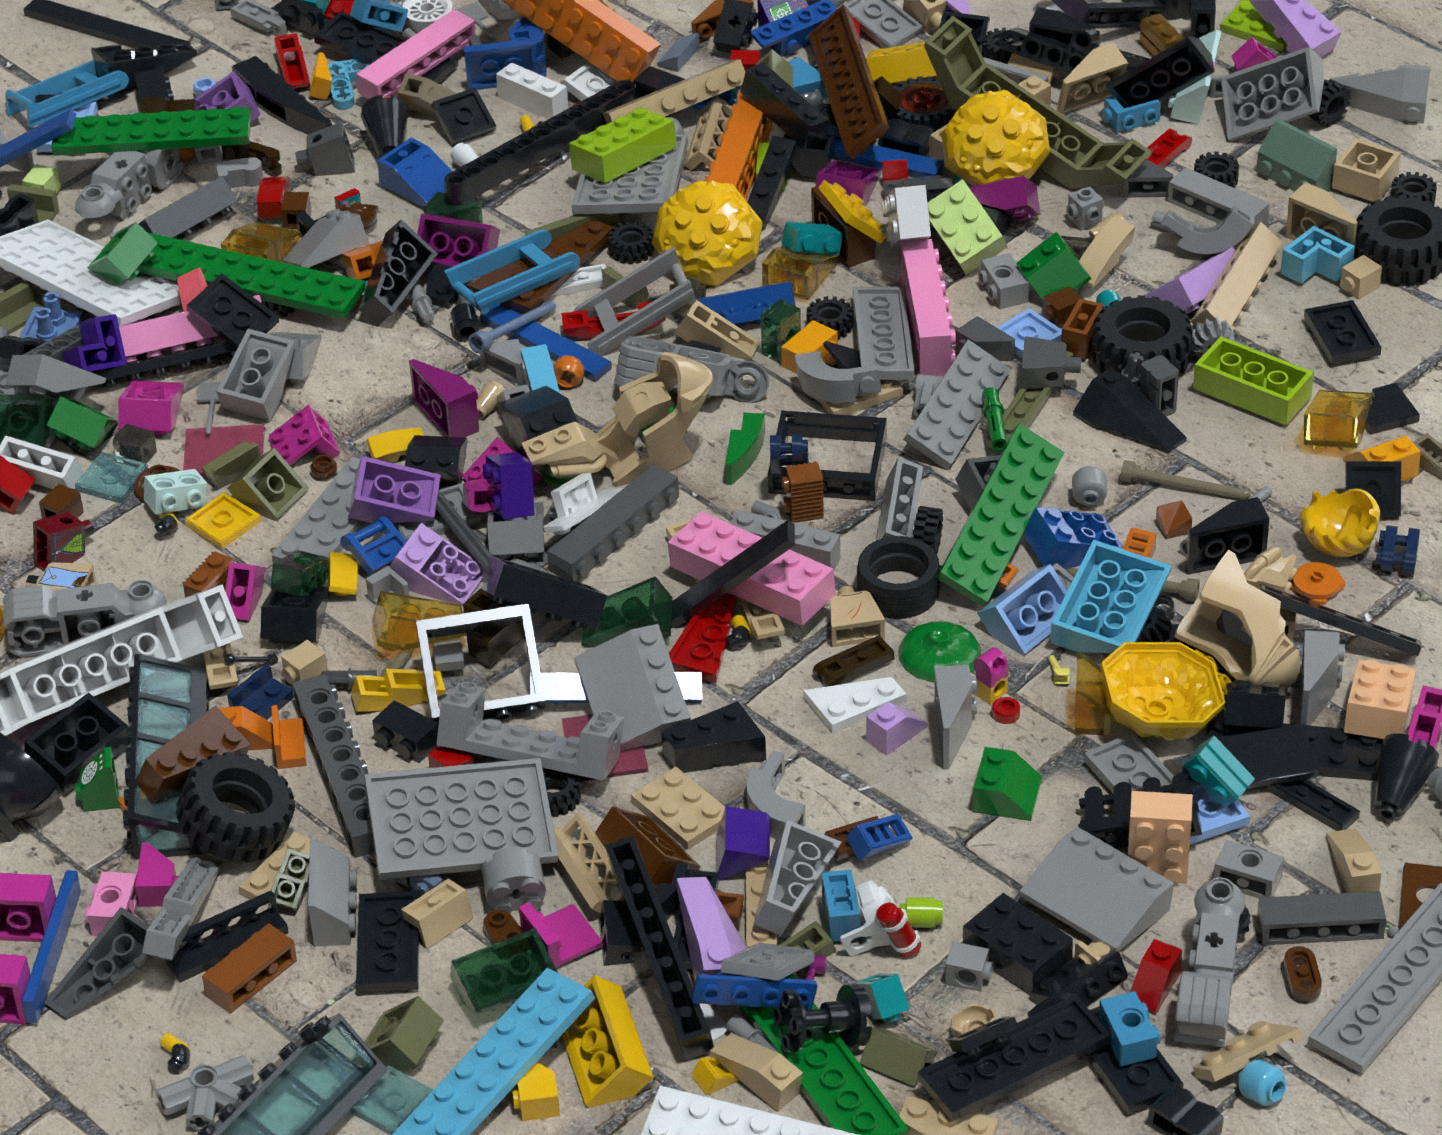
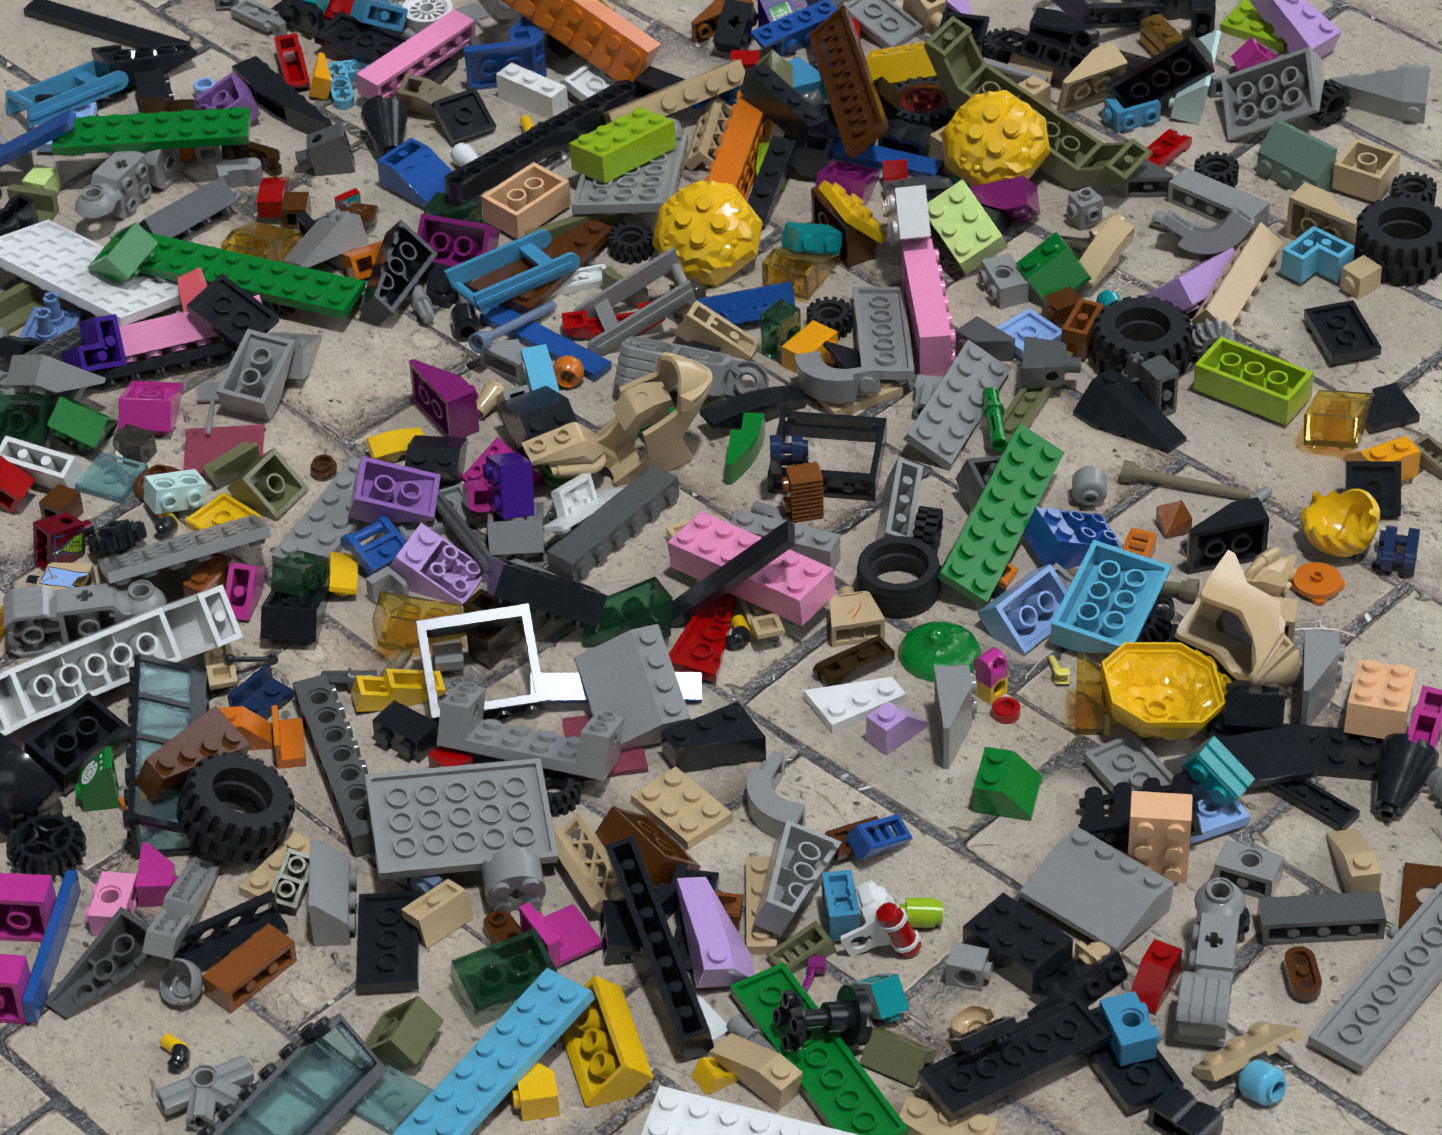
dark pink bracket [269,405,340,466] -> none
tan brick [281,640,328,684] -> none
sand blue slope [657,33,700,71] -> none
blue bracket [691,972,818,1009] -> none
dark purple slope [716,806,770,881] -> none
light grey tile [721,942,815,981] -> none
black tile [1258,584,1422,656] -> none
none -> black gear [6,811,87,881]
none -> black gear [87,519,147,555]
none -> light grey plate [97,514,272,586]
none -> light grey hair [159,958,203,1006]
none -> light nougat brick [481,162,571,239]
none -> black slope [700,385,808,429]

